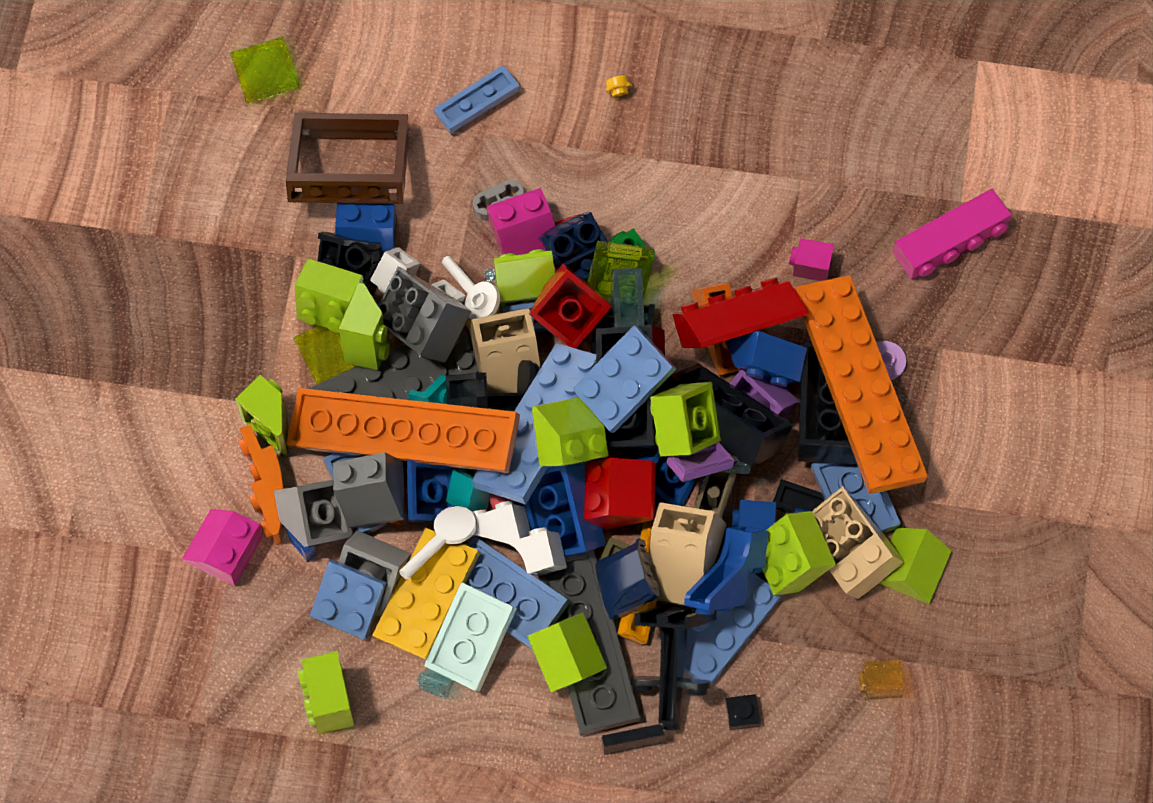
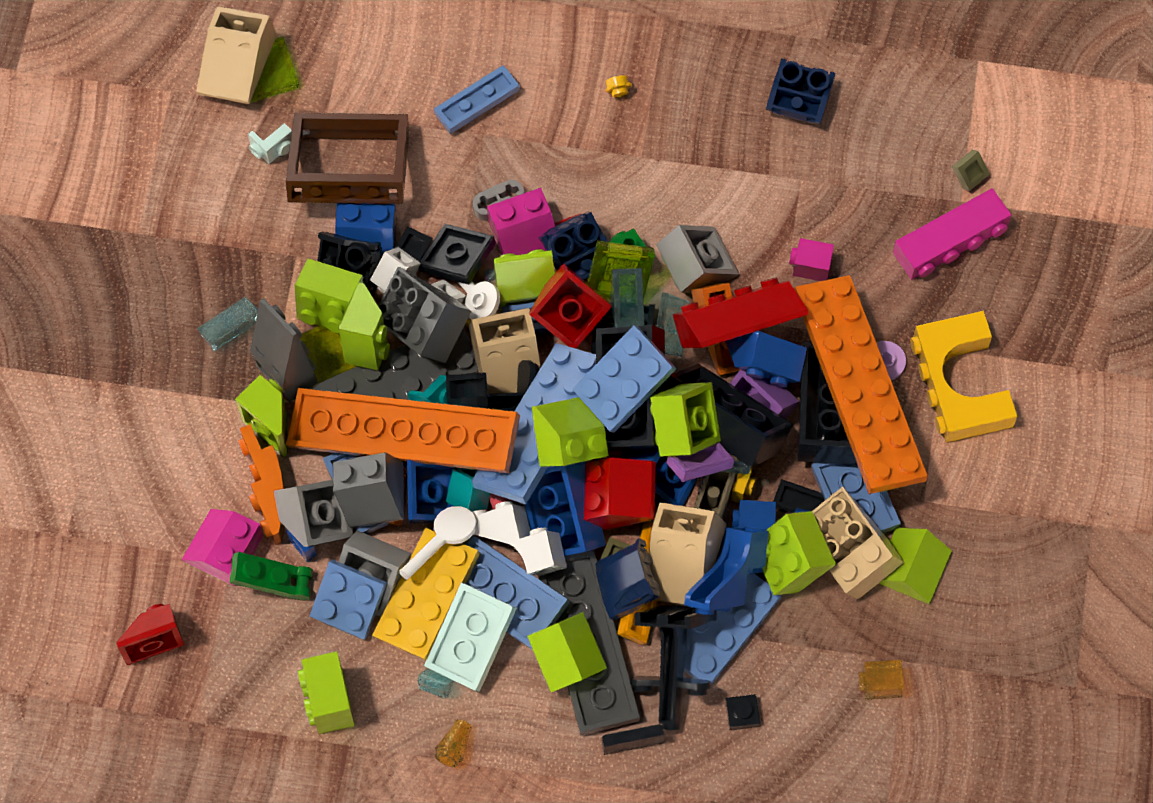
none -> red slope [116,604,184,666]
none -> tan slope [196,6,277,104]
none -> clear light blue slope [197,297,258,351]
none -> green plate [230,552,313,601]
none -> light aqua bracket [248,123,292,164]
none -> dark grey slope [250,298,318,403]
none -> black plate [395,226,433,262]
none -> black tile [419,224,496,285]
none -> clear yellow cone [435,719,472,767]
none -> light grey slope [656,225,739,293]
none -> clear light blue slope [656,292,690,357]
none -> yellow plate [731,464,756,503]
none -> dark blue slope [766,58,836,125]
none -> yellow arch [910,311,1017,443]
none -> olive plate [952,150,990,191]

